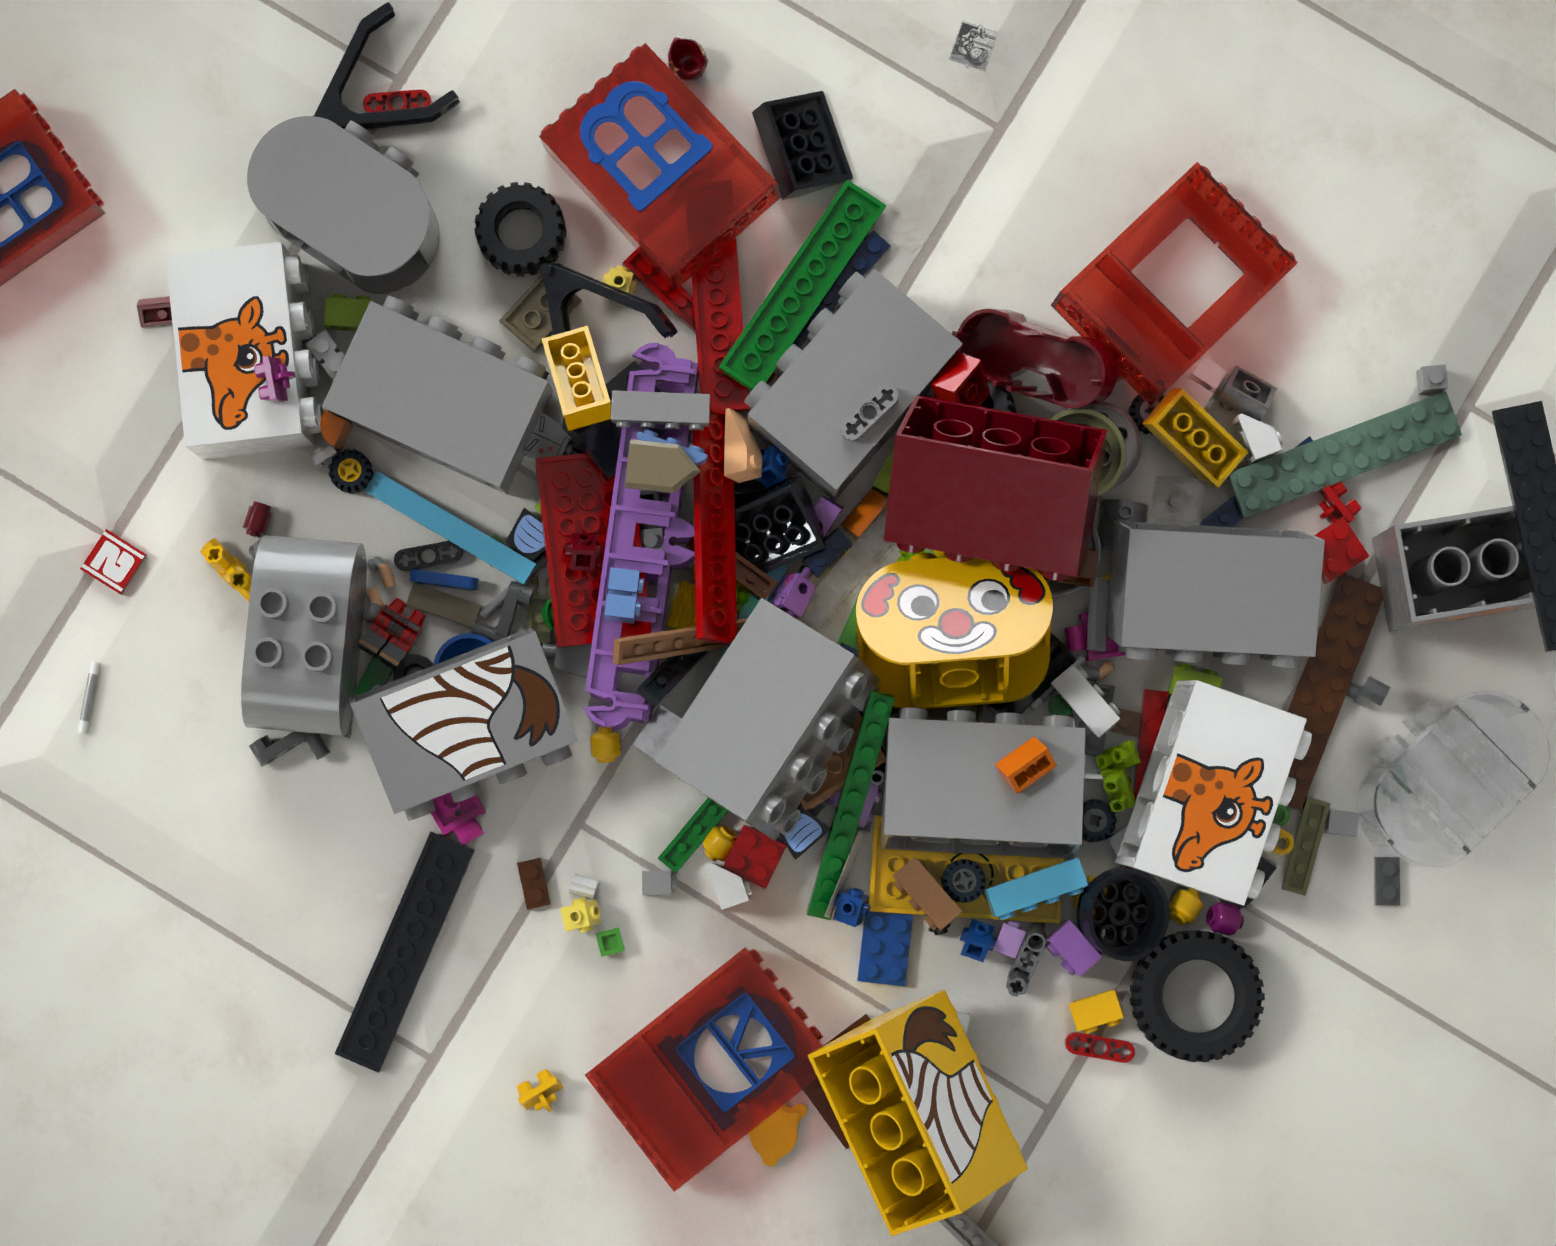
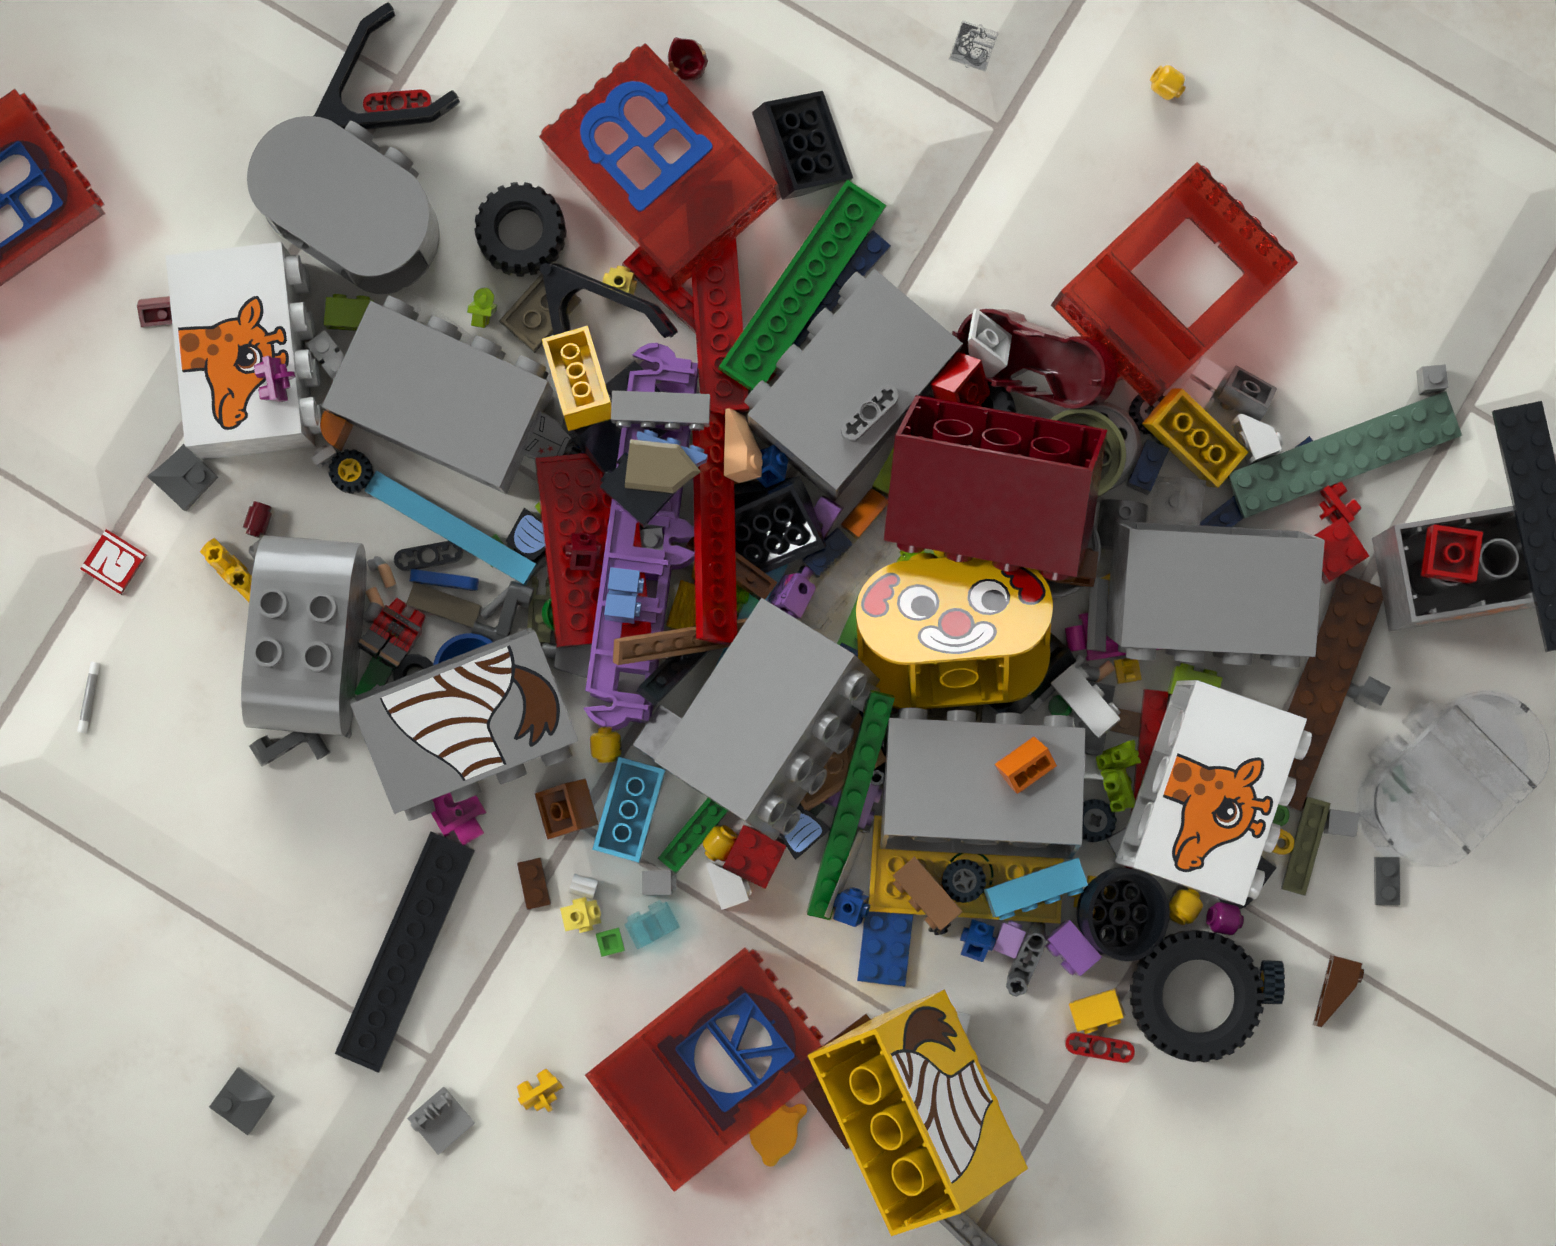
none -> dark grey plate [147,444,218,511]
none -> dark grey plate [209,1067,275,1135]
none -> light grey hinge [407,1087,475,1155]
none -> lime hips [467,288,498,328]
none -> dark orange slope [535,778,599,840]
none -> medium azure brick [592,757,666,863]
none -> black brick [600,452,677,528]
none -> clear light blue brick [624,900,680,950]
none -> white slope [968,308,1012,377]
none -> yellow tile [1113,658,1142,684]
none -> dark blue brick [1126,439,1170,495]
none -> yellow head [1150,65,1186,100]
none -> black wheel [1259,960,1285,1004]
none -> reddish brown slope [1313,955,1364,1027]
none -> red brick [1421,524,1483,584]

